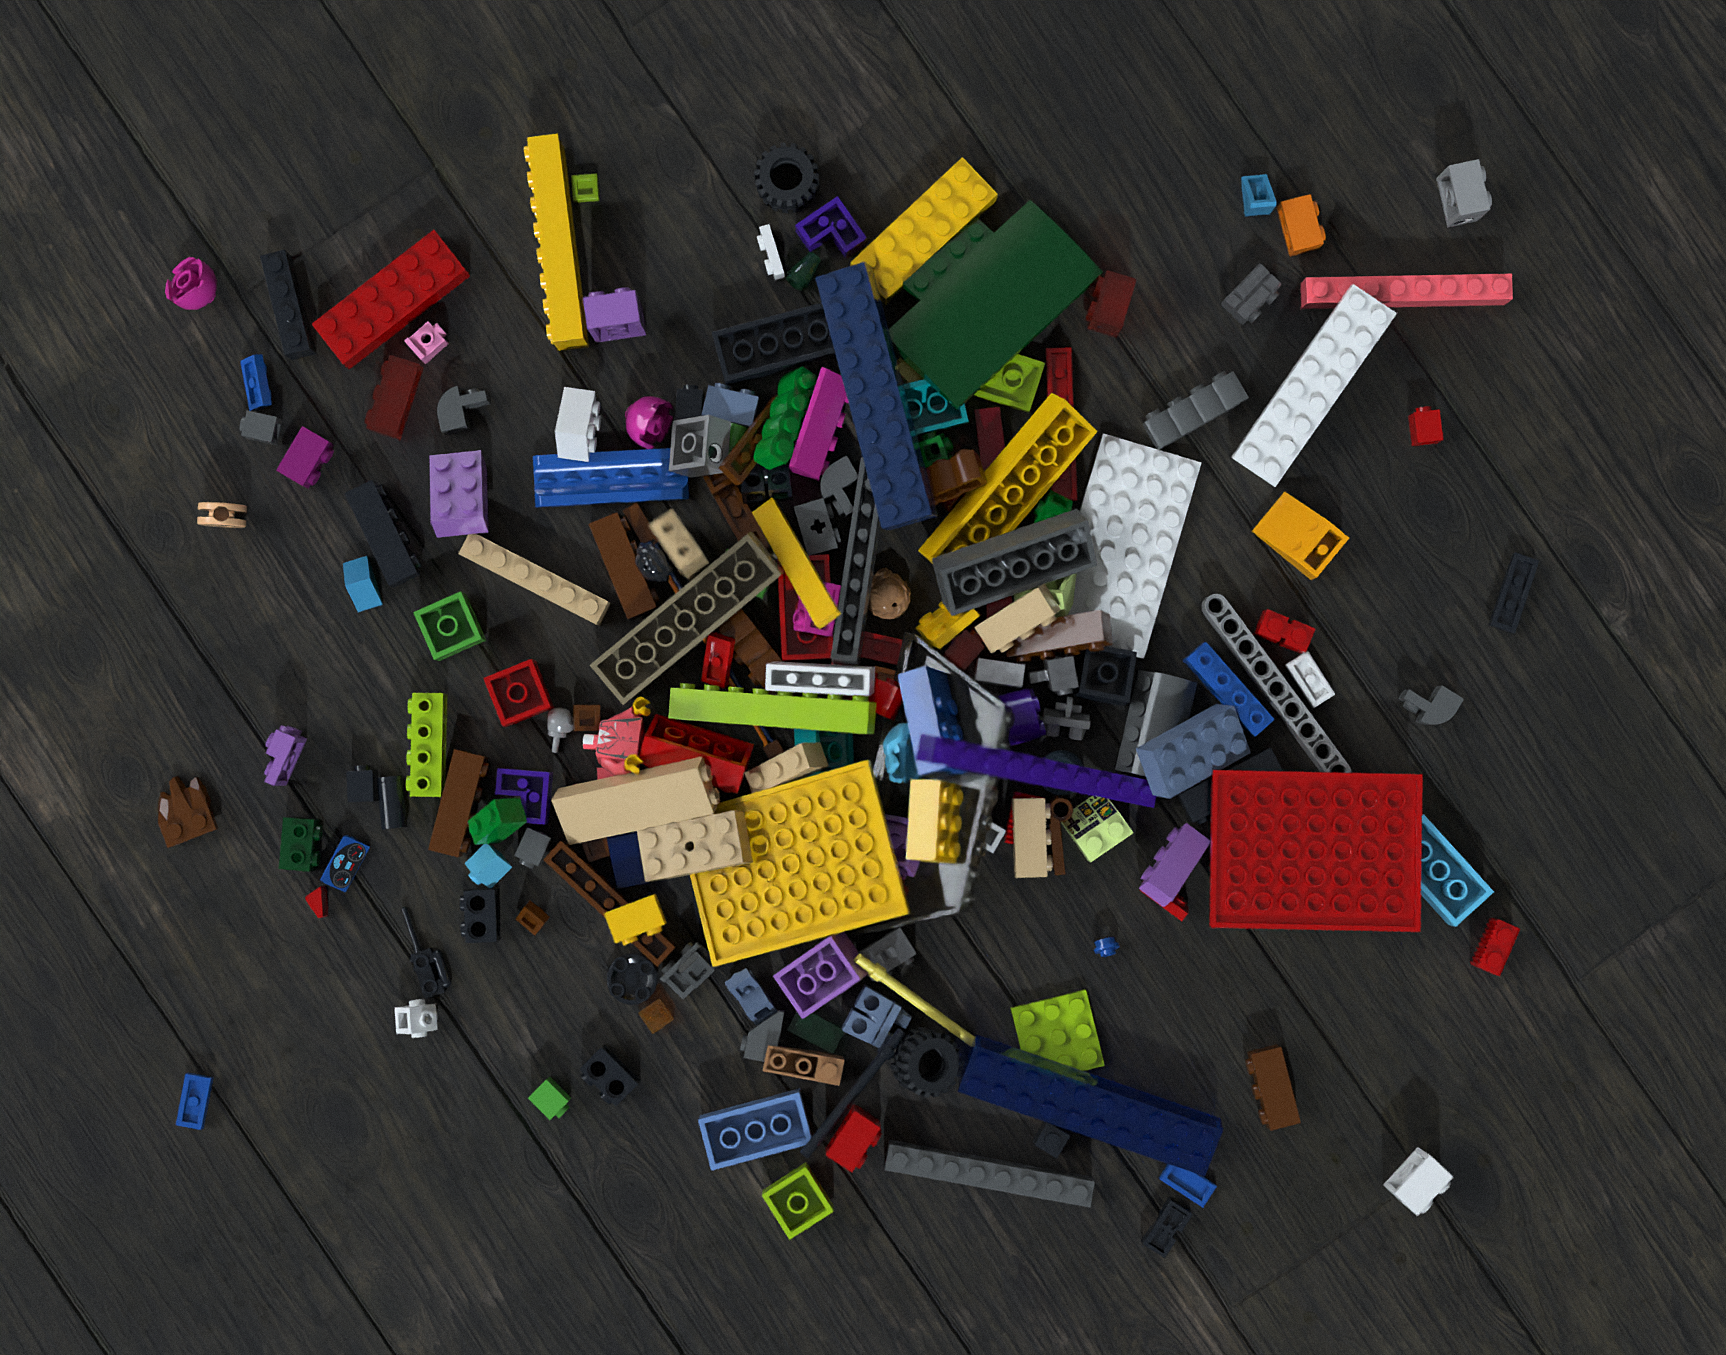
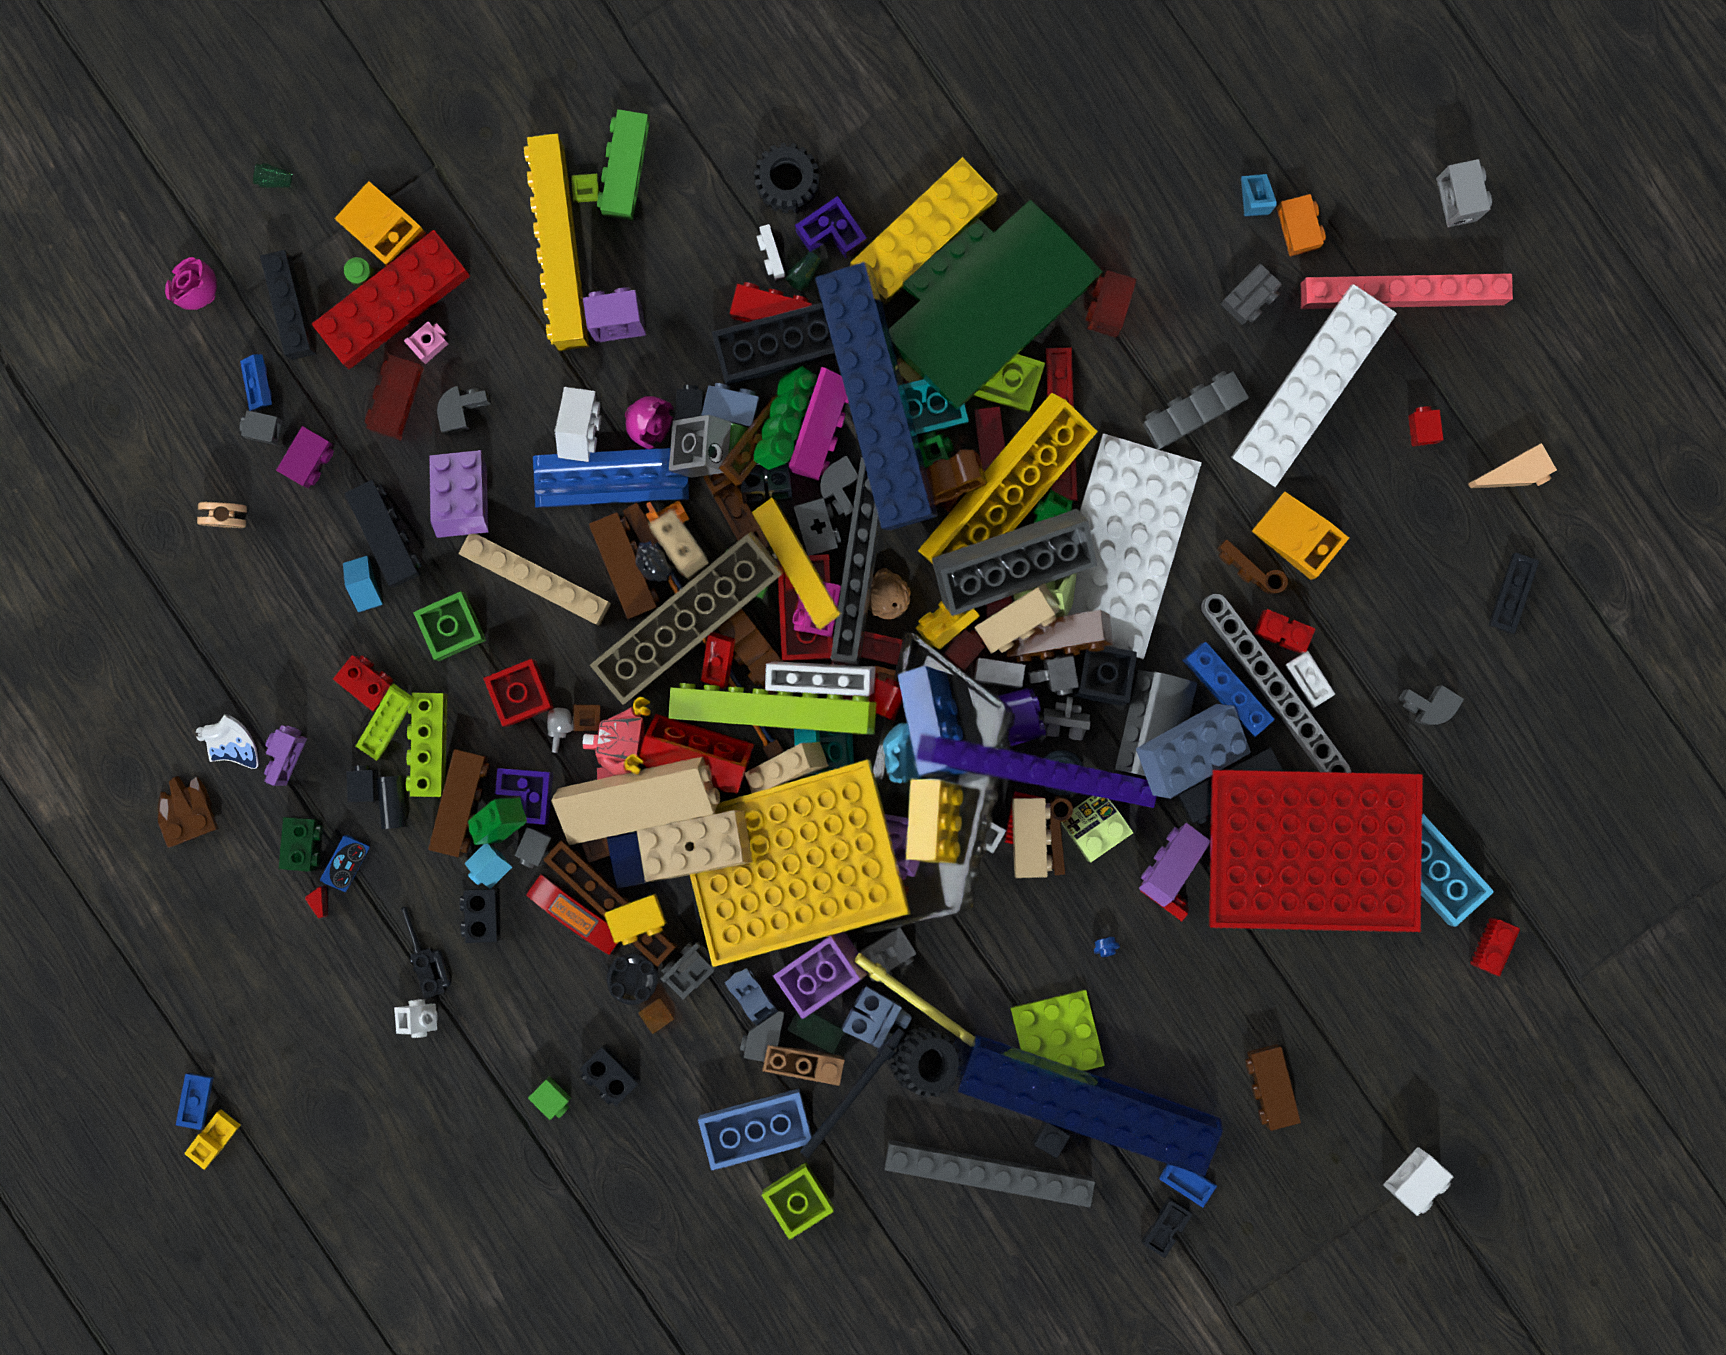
reddish brown plate [516,900,550,935] -> none
red brick [826,1104,882,1172] -> none
none -> yellow slope [184,1109,241,1170]
none -> white arm [196,714,259,769]
none -> clear green cone [253,162,292,188]
none -> red brick [333,655,394,712]
none -> light orange slope [334,181,426,266]
none -> bright green brick [344,257,376,288]
none -> lime plate [356,684,415,761]
none -> red slope [526,874,618,955]
none -> bright green brick [597,109,650,220]
none -> orange bracket [646,500,689,524]
none -> red slope [729,282,812,323]
none -> reddish brown plate [1217,540,1288,595]
none -> light nougat slope [1469,443,1557,488]

